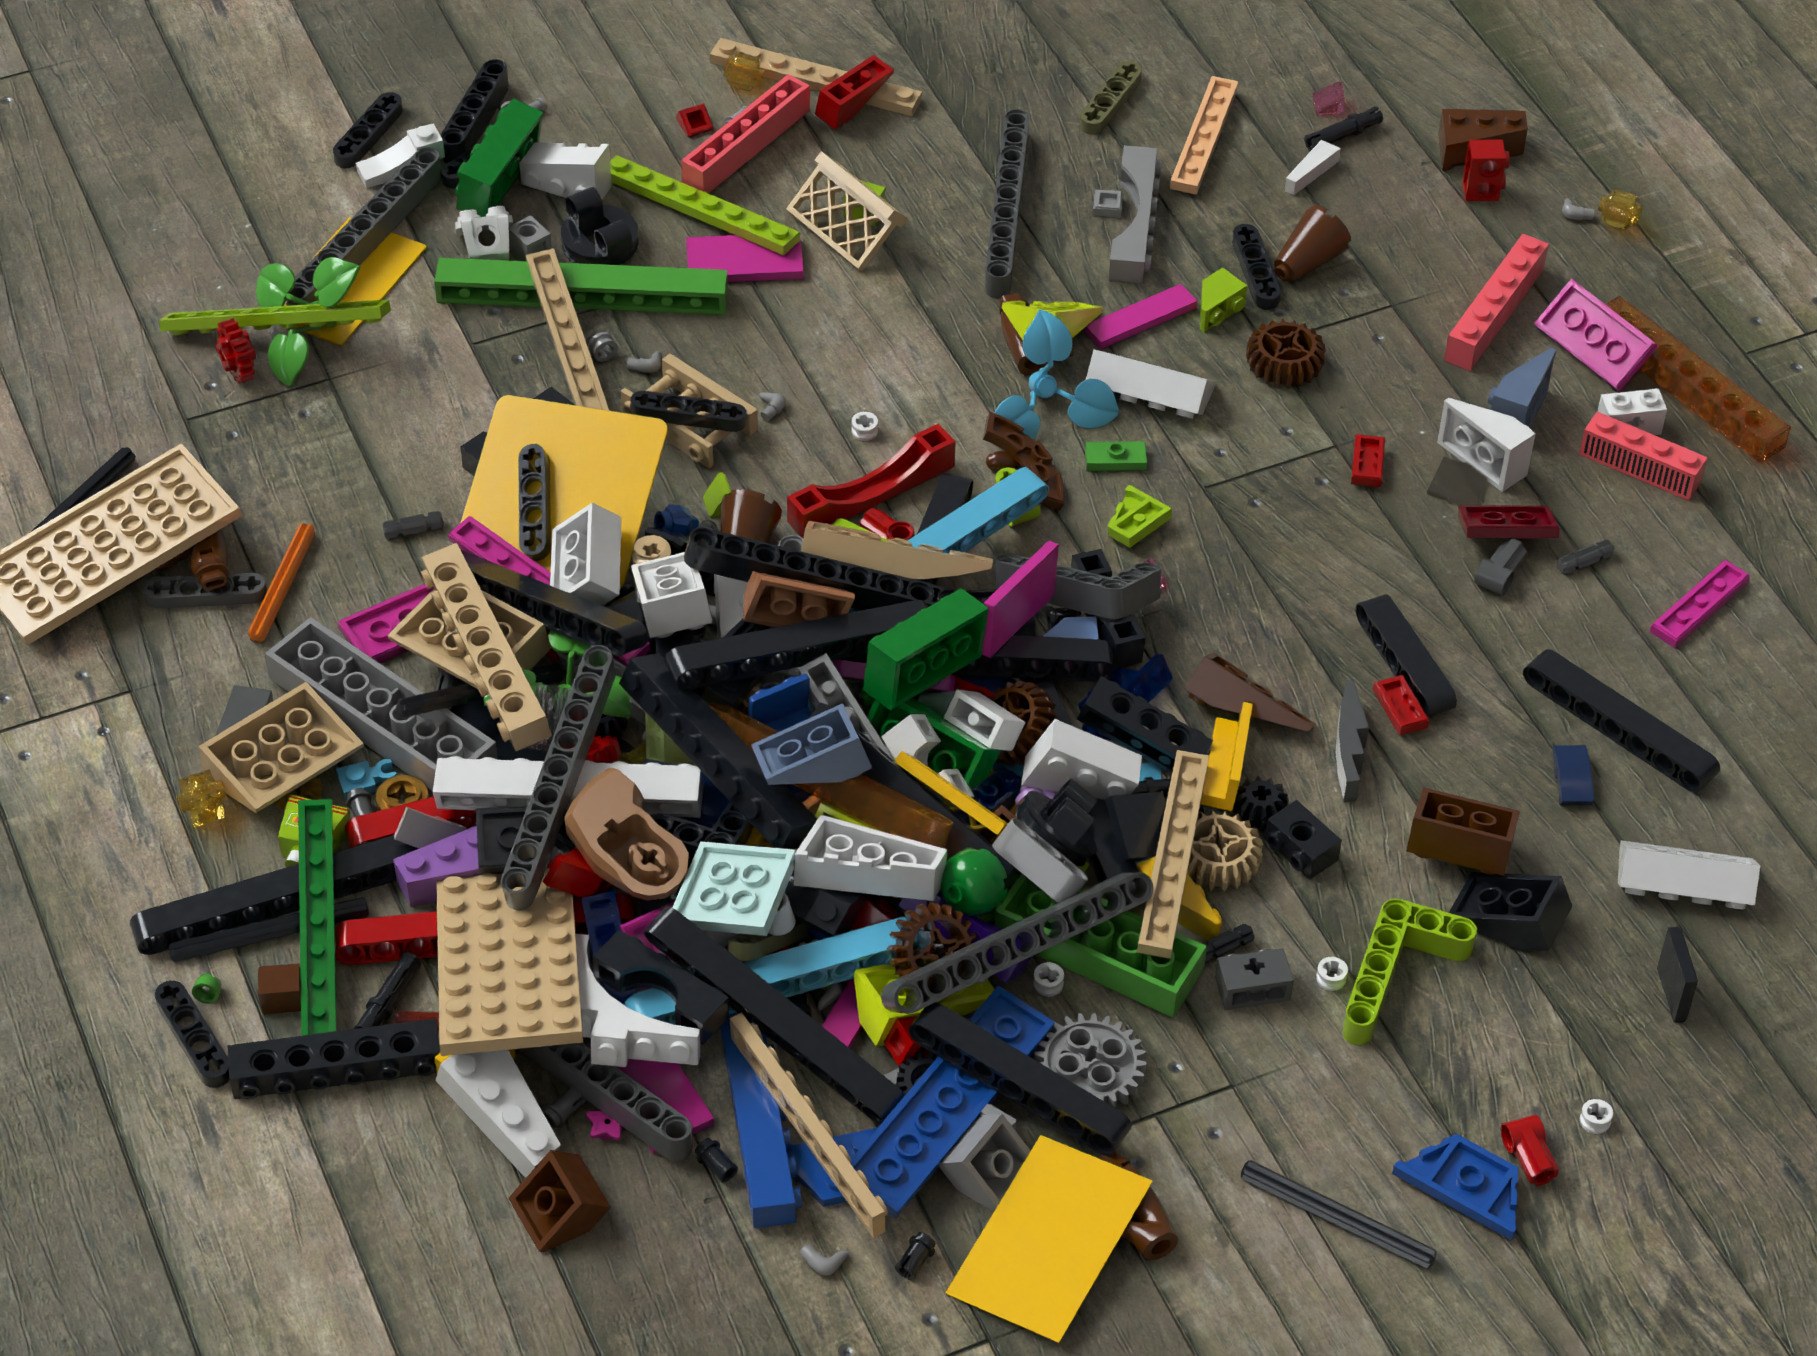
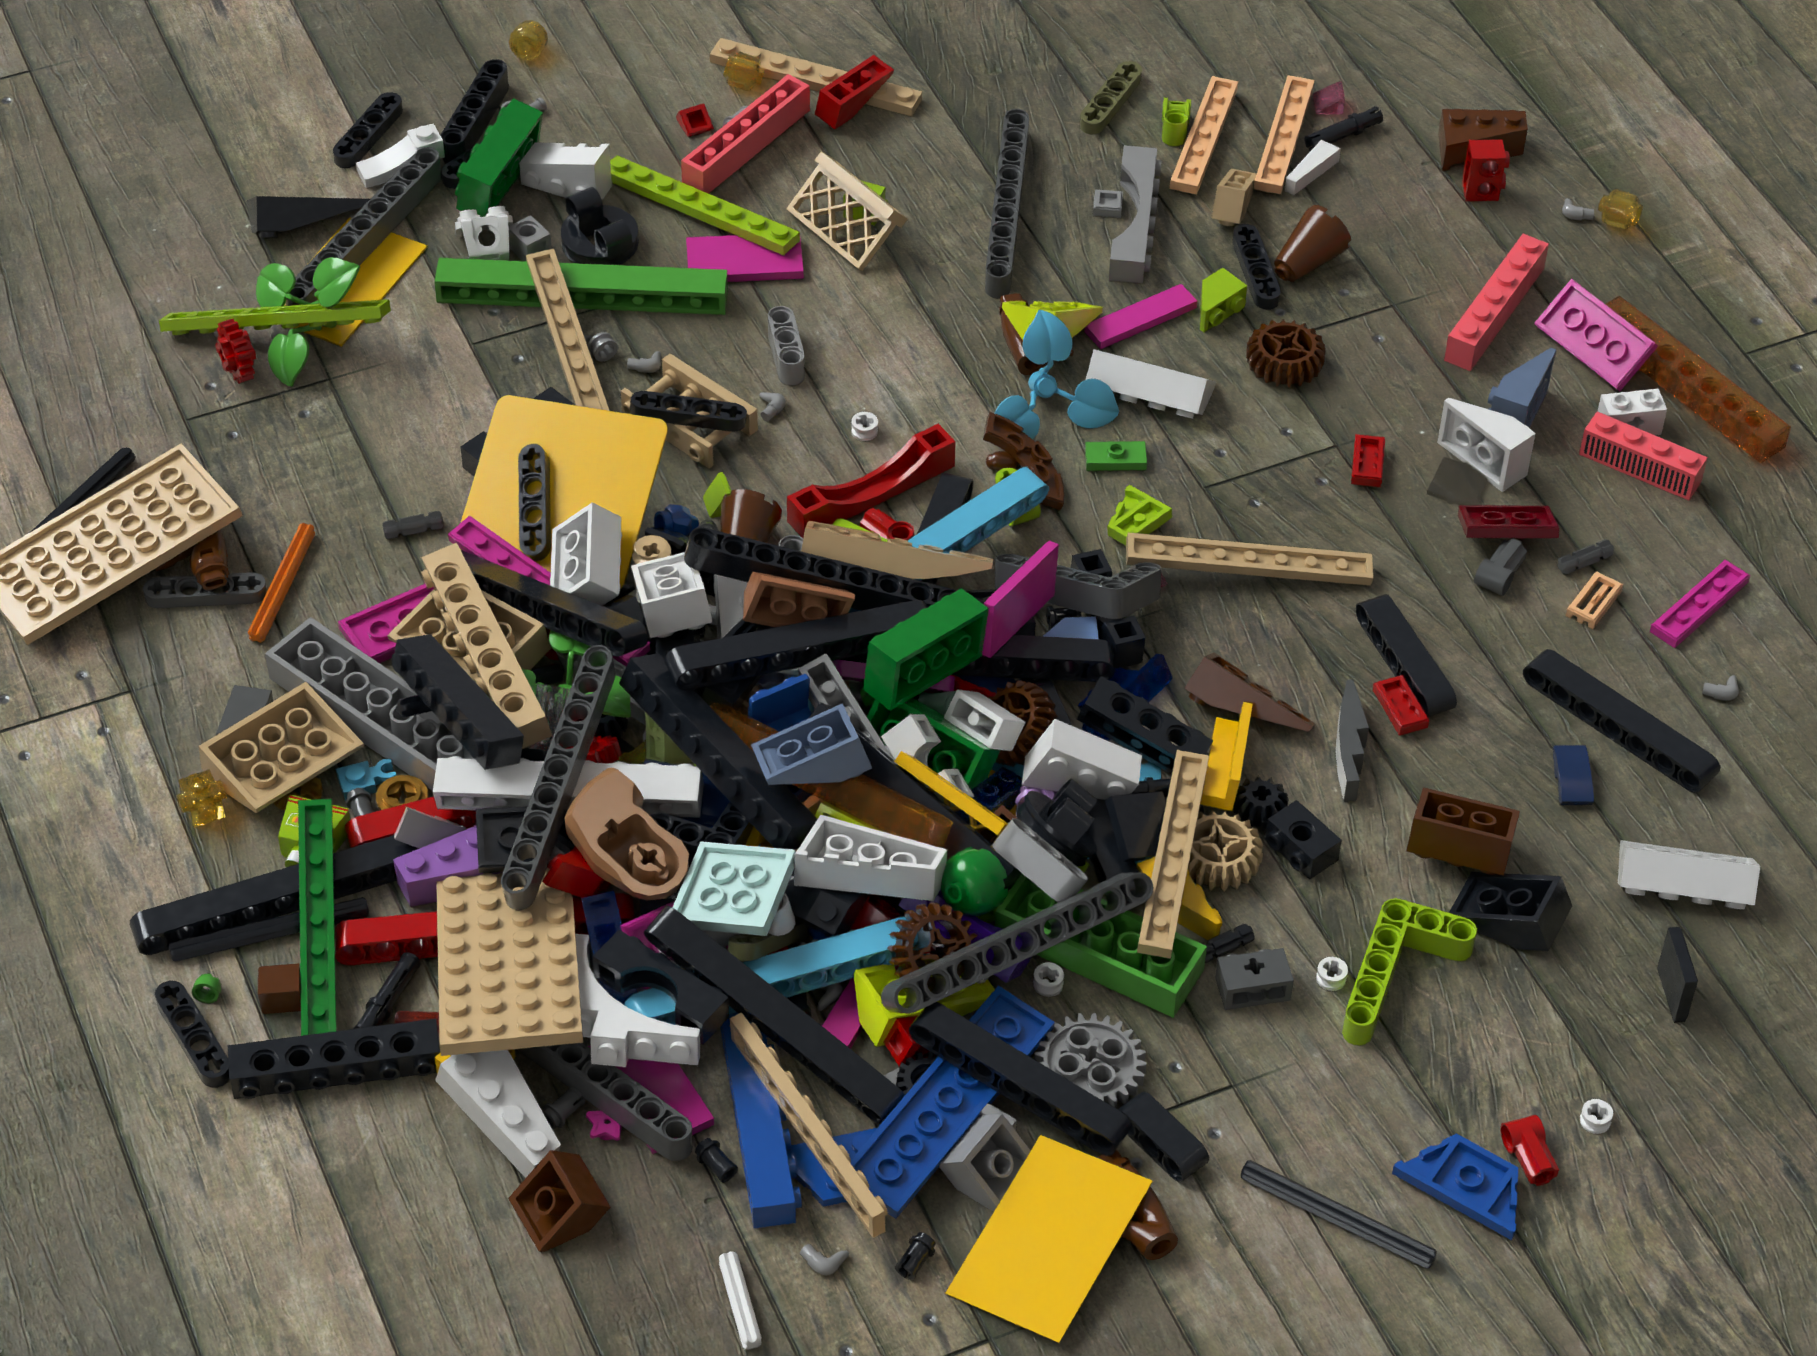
none -> black wedge [247,196,370,238]
none -> black brick [392,634,524,770]
none -> clear yellow head [509,20,548,60]
none -> white axle [719,1251,762,1350]
none -> light grey beam [768,306,805,386]
none -> black beam [1118,1091,1209,1182]
none -> tan plate [1126,533,1374,586]
none -> lime piece [1162,97,1191,146]
none -> tan slope [1212,169,1257,226]
none -> light nougat plate [1254,75,1315,194]
none -> light nougat tile [1566,571,1624,629]
none -> light grey animal [1702,675,1739,701]

